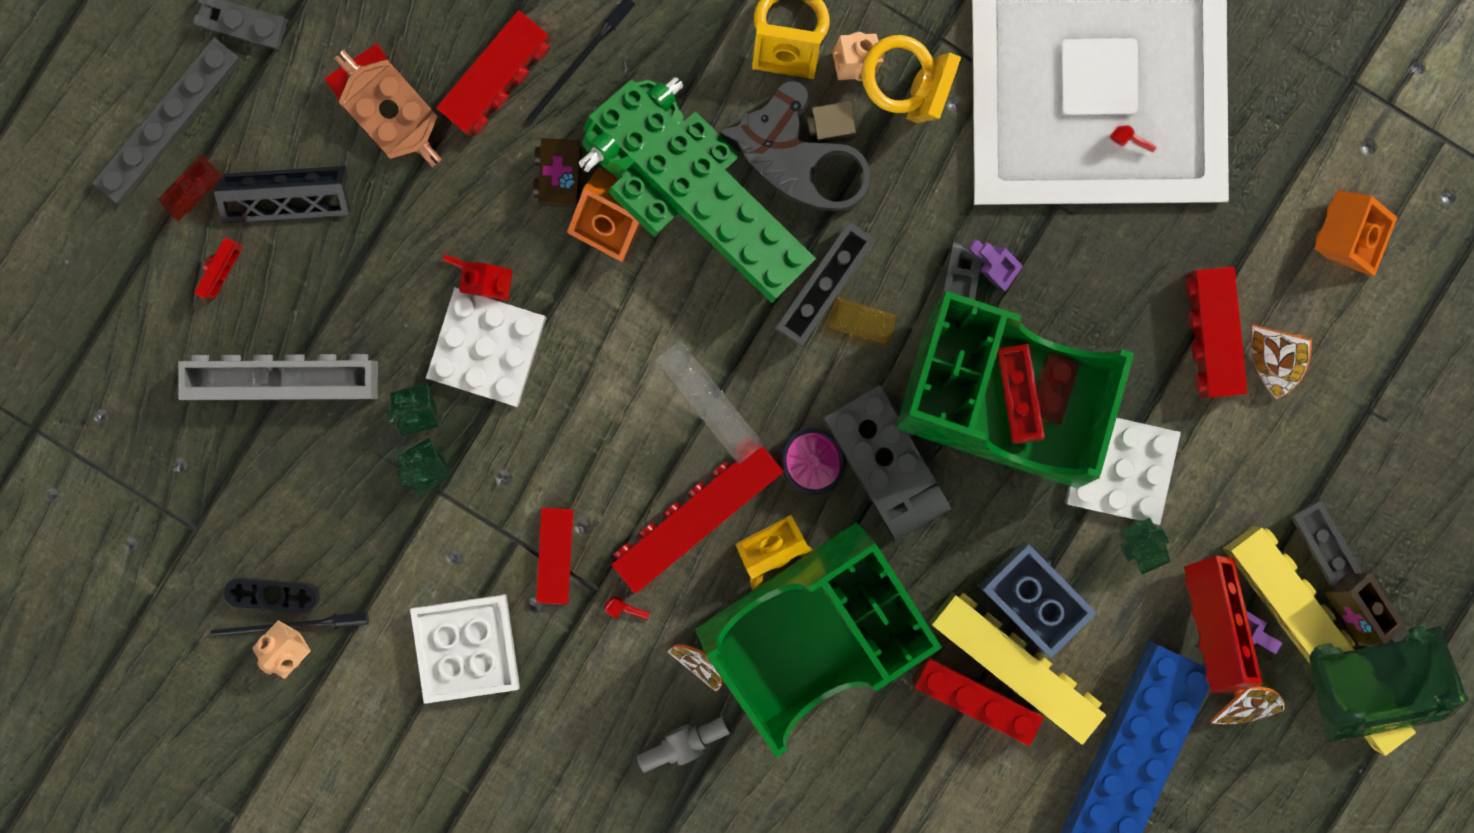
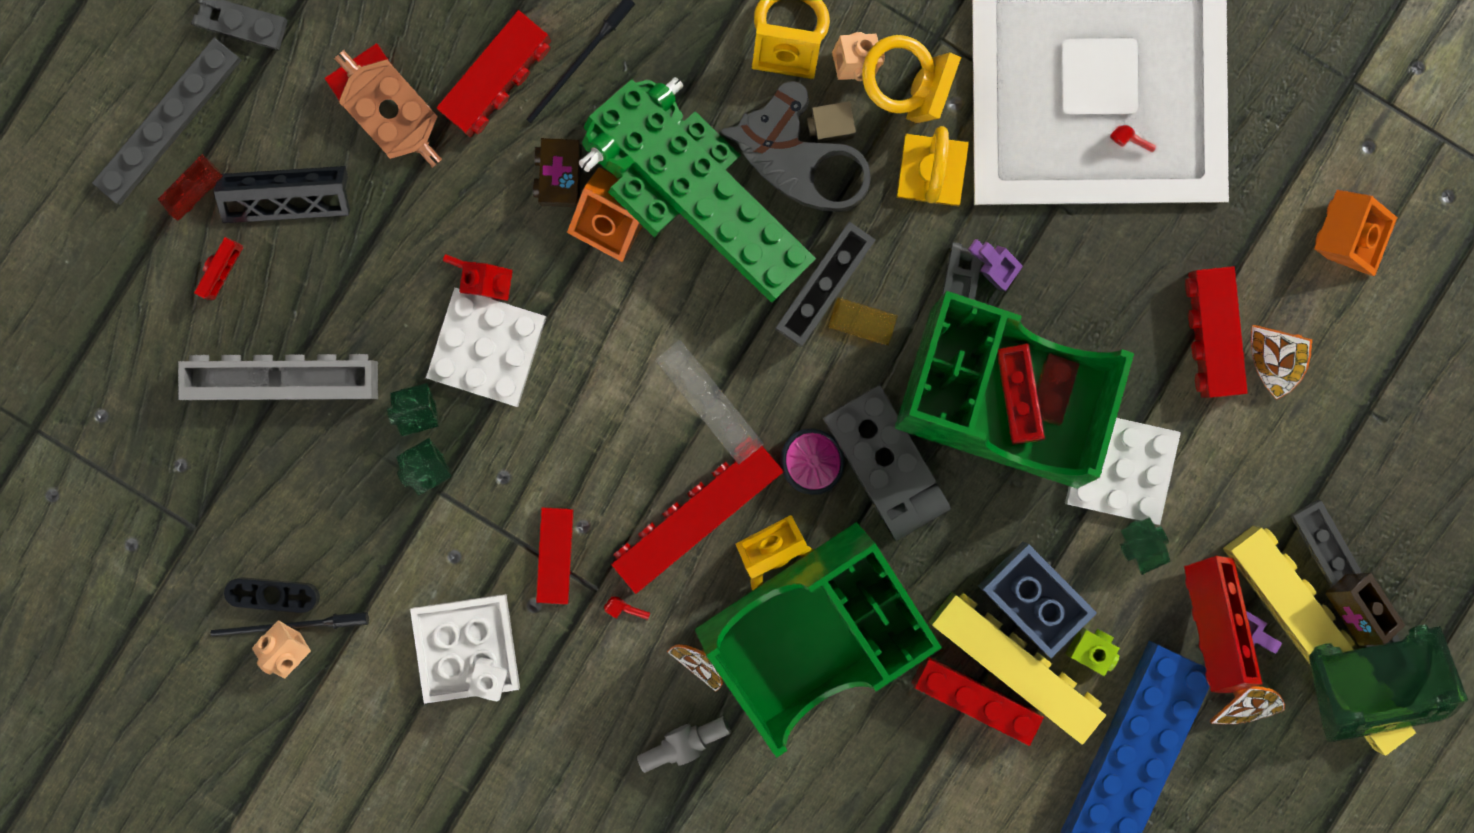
none -> white bracket [466,657,507,702]
none -> yellow tile [896,126,969,207]
none -> lime brick [1065,628,1120,676]

